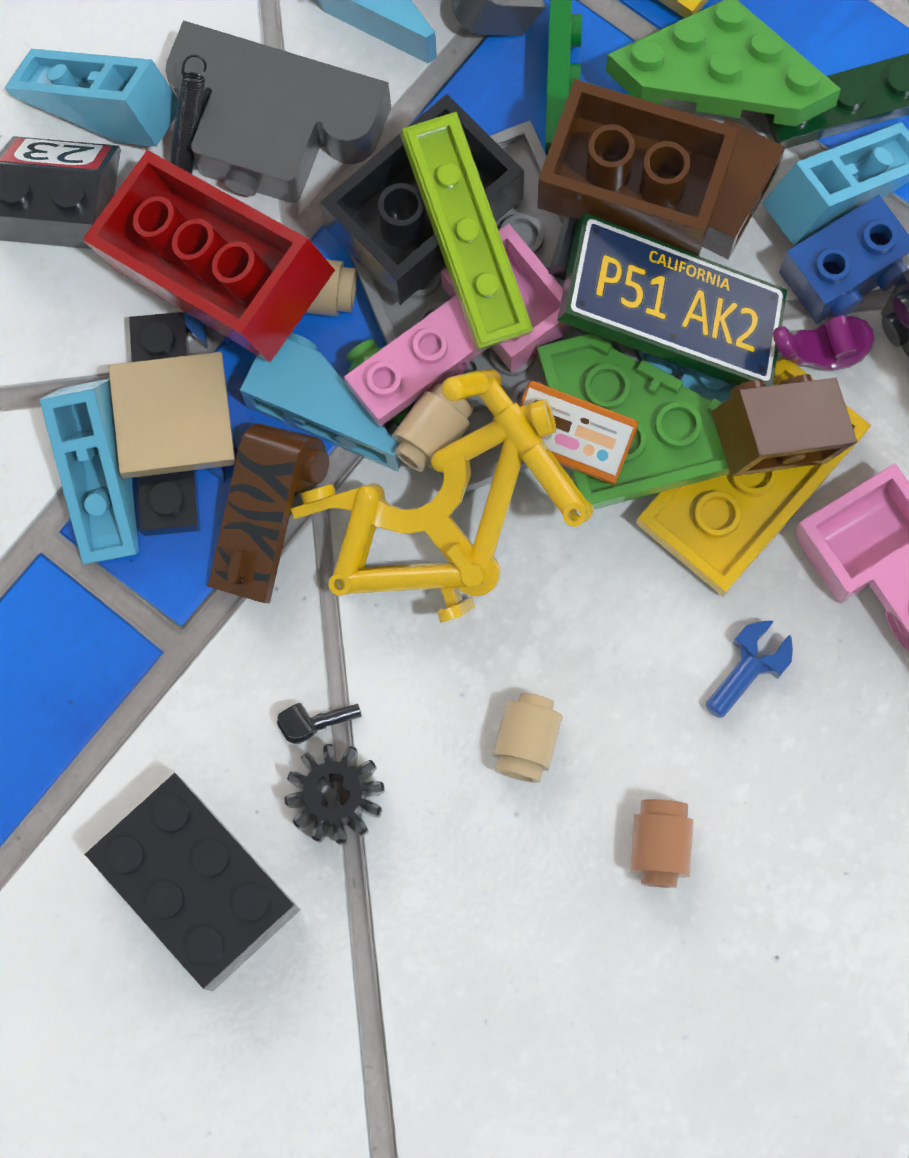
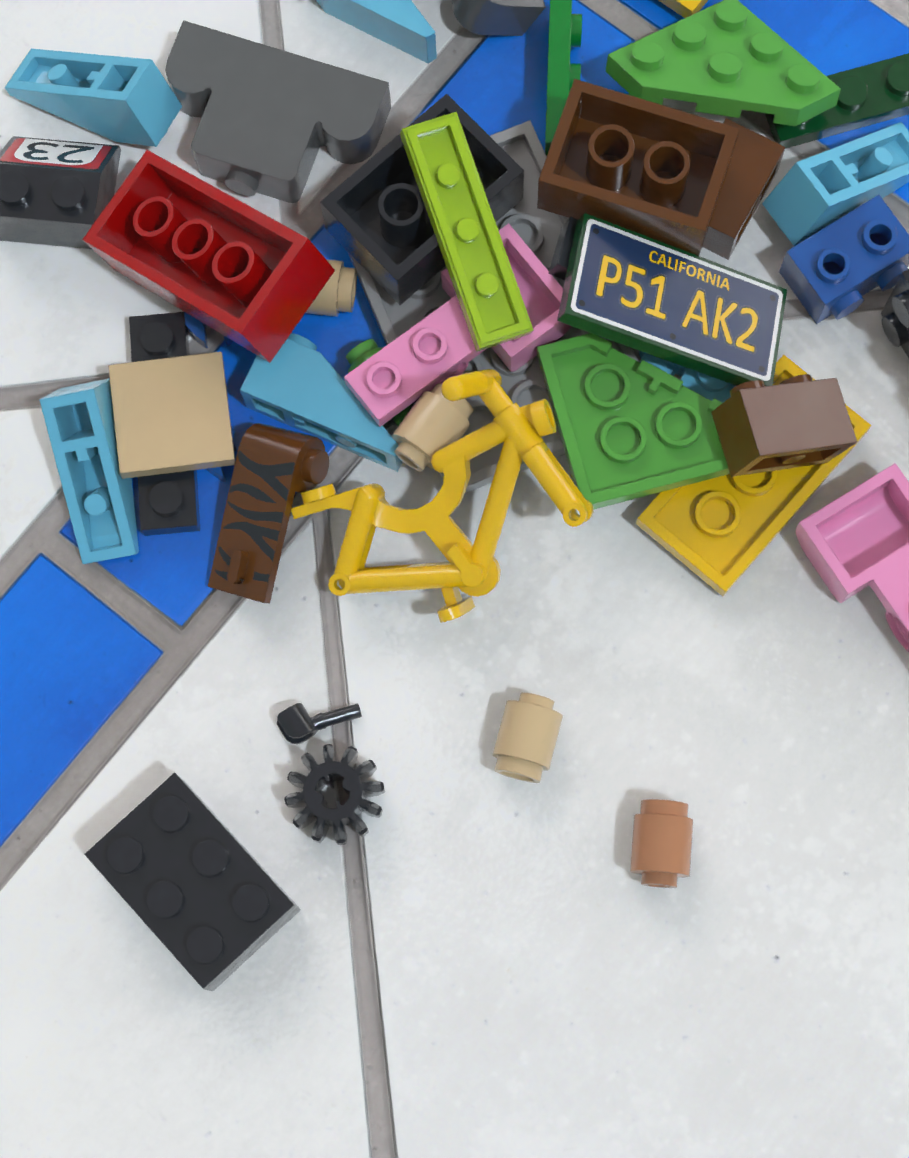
black piece [170,54,207,174] -> none
slope [519,381,638,486] -> none
blue bar [705,620,793,718] -> none
magenta piece [773,315,874,371] -> none

